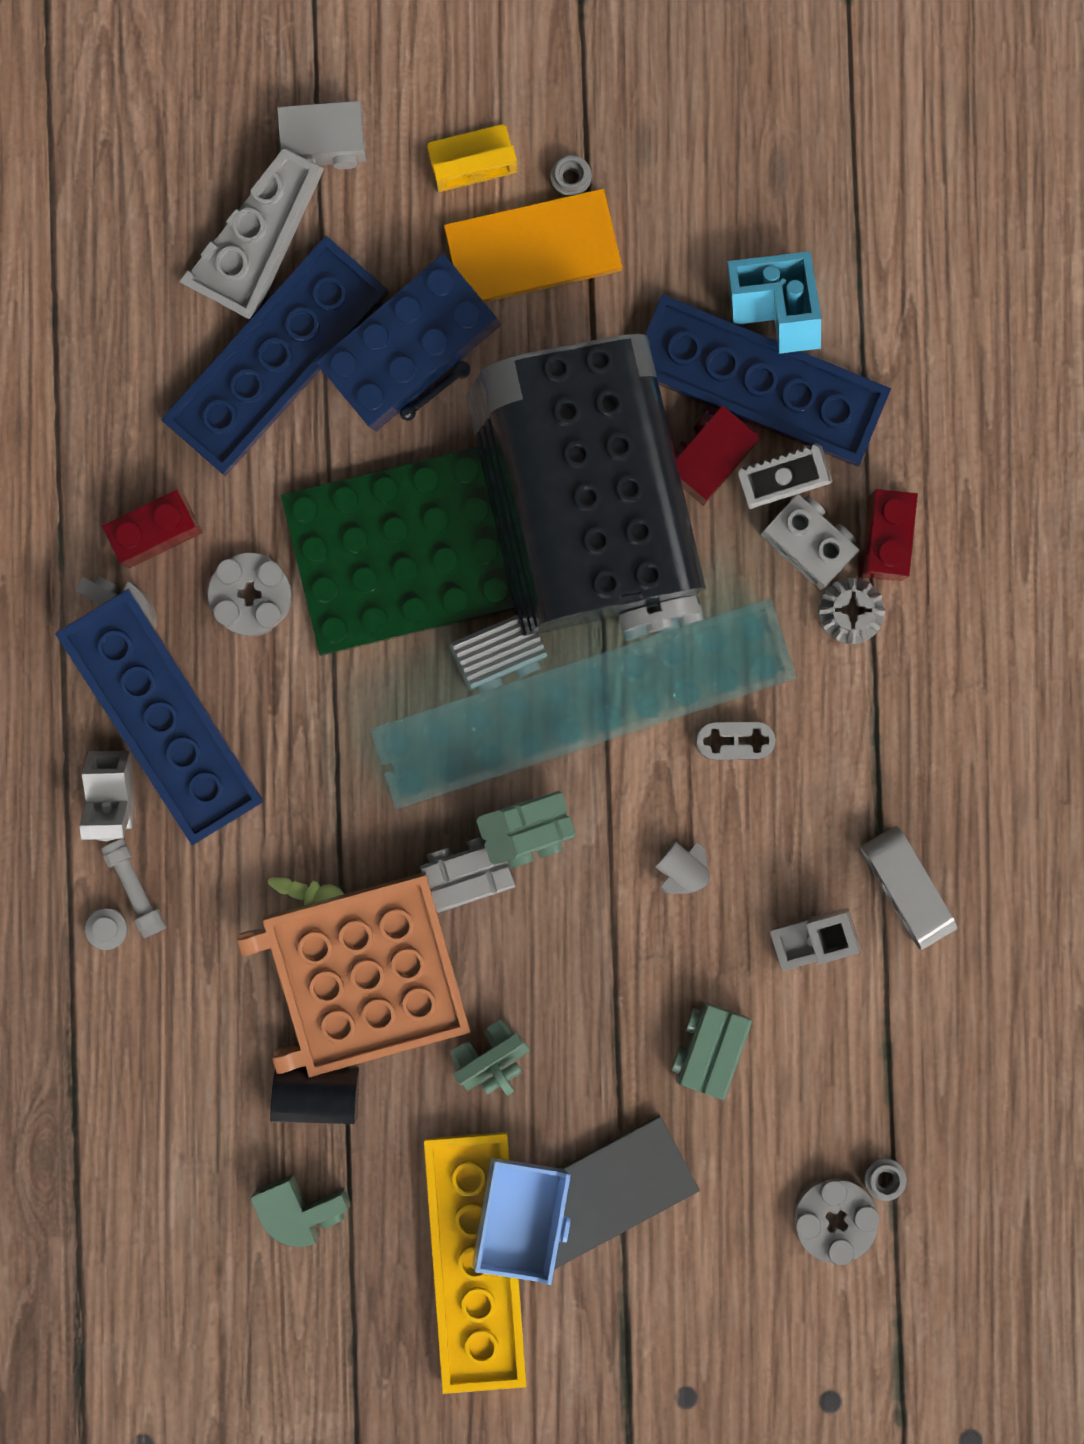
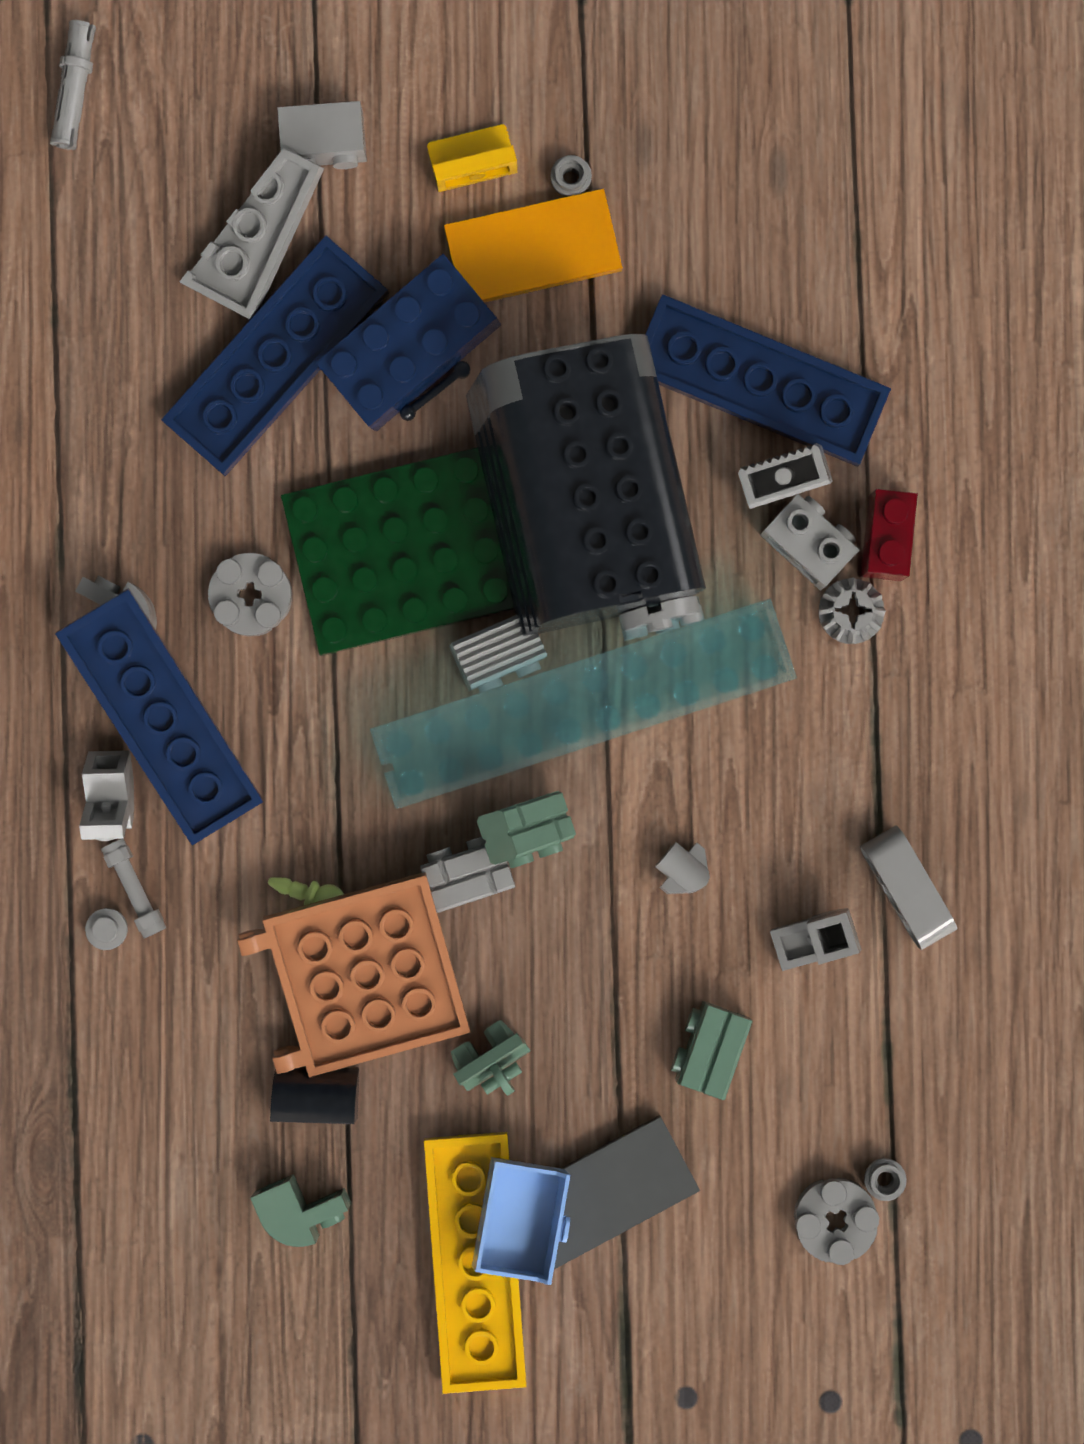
dark red brick [102,489,203,569] -> none
dark red brick [674,405,761,506] -> none
light grey beam [695,722,776,760] -> none
medium azure brick [727,251,821,354] -> none
none -> light grey pin [50,20,96,150]

